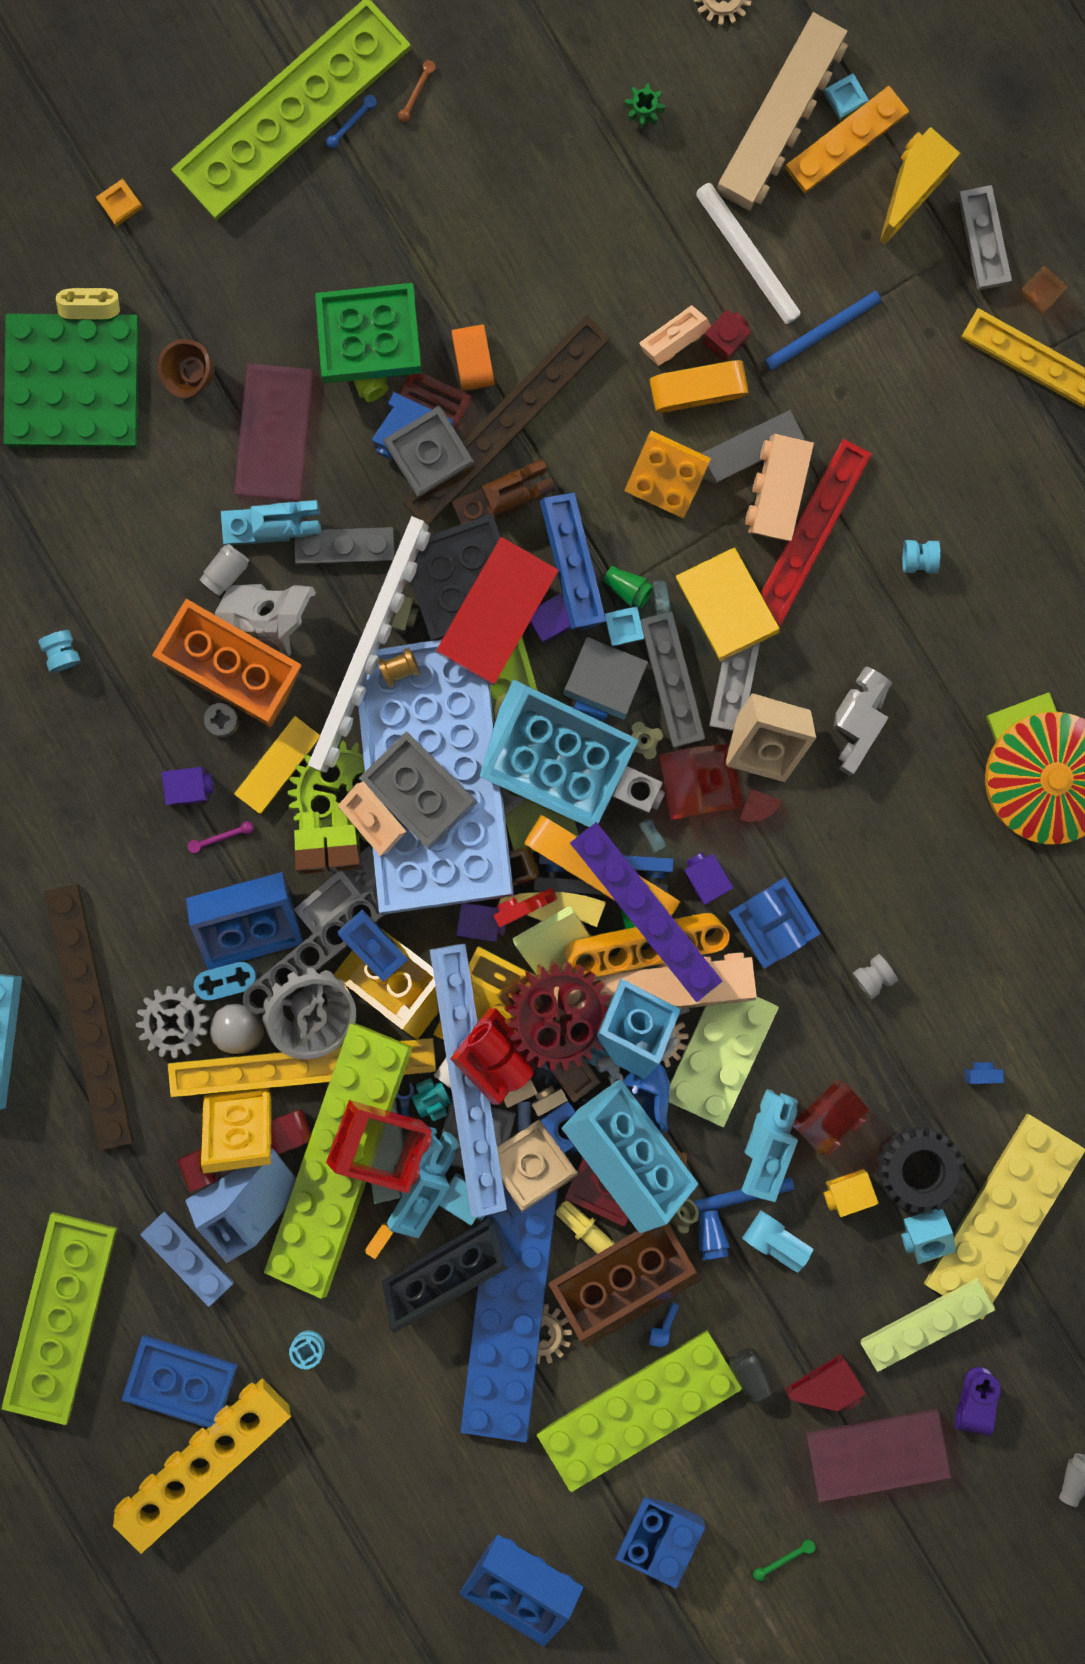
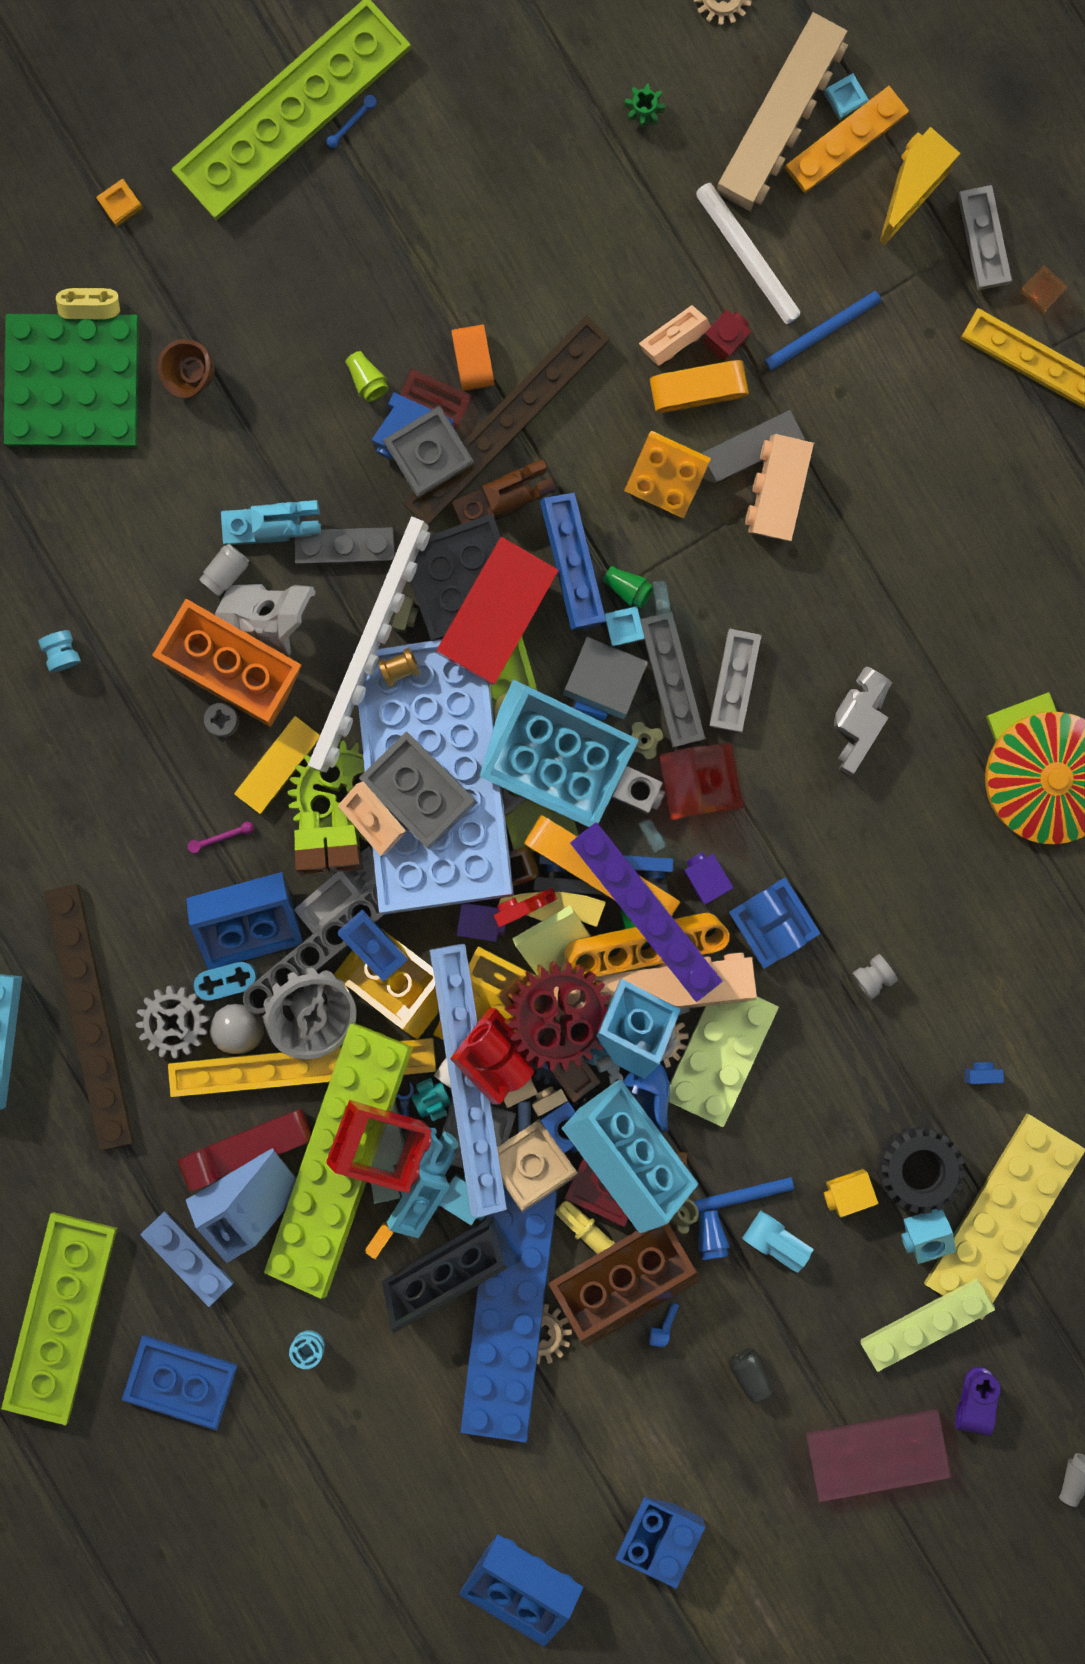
yellow brick [113,1378,291,1554] -> none
dark purple brick [162,767,214,806] -> none
yellow tile [201,1088,271,1174] -> none
clear pink tile [234,363,313,501] -> none
green plate [315,283,422,384] -> none
dark orange hinge [398,60,436,123] -> none
dark purple brick [529,593,571,645] -> none
lime plate [537,1330,742,1492] -> none
yellow tile [676,547,780,662] -> none
tan slope [726,693,816,782] -> none
clear red tile [739,789,782,822] -> none
medium azure plate [741,1089,798,1202] -> none
green hinge [753,1539,815,1582] -> none
red tile [760,439,872,627] -> none
dark red slope [784,1354,866,1412] -> none
clear red slope [792,1079,869,1156] -> none
medium azure wheel [902,540,940,574] -> none

